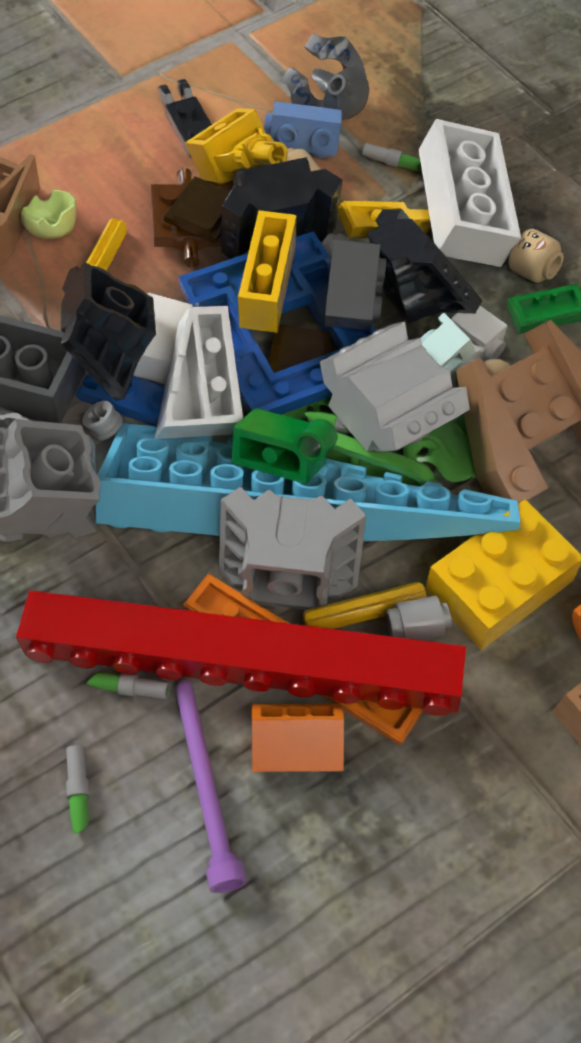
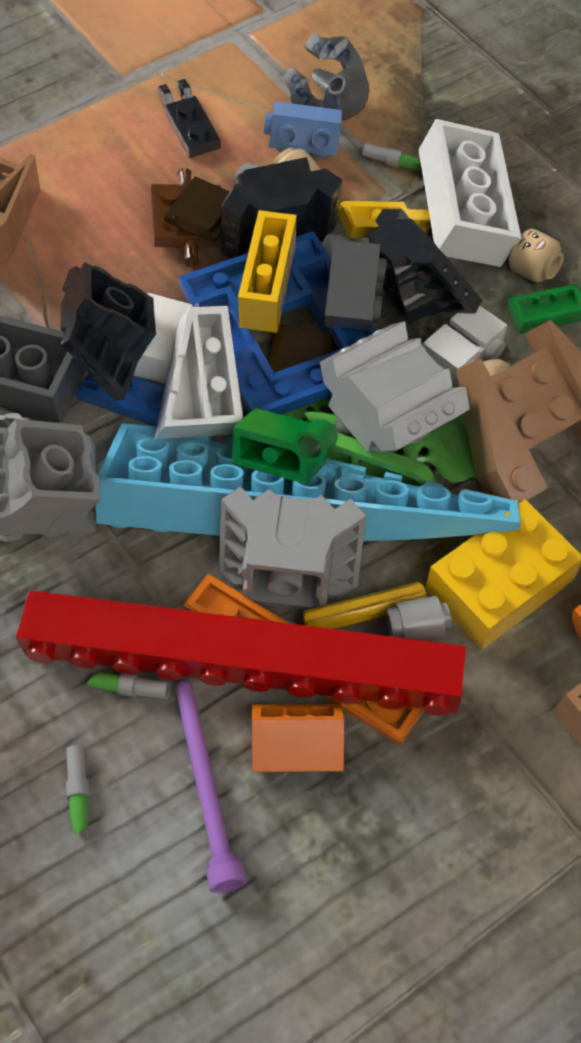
yellowish green hair [21,190,77,240] -> none
light grey bush [82,401,123,440] -> none
yellow axle [86,218,127,271] -> none
yellow brick [185,108,288,184] -> none
light aqua brick [421,313,476,374] -> none

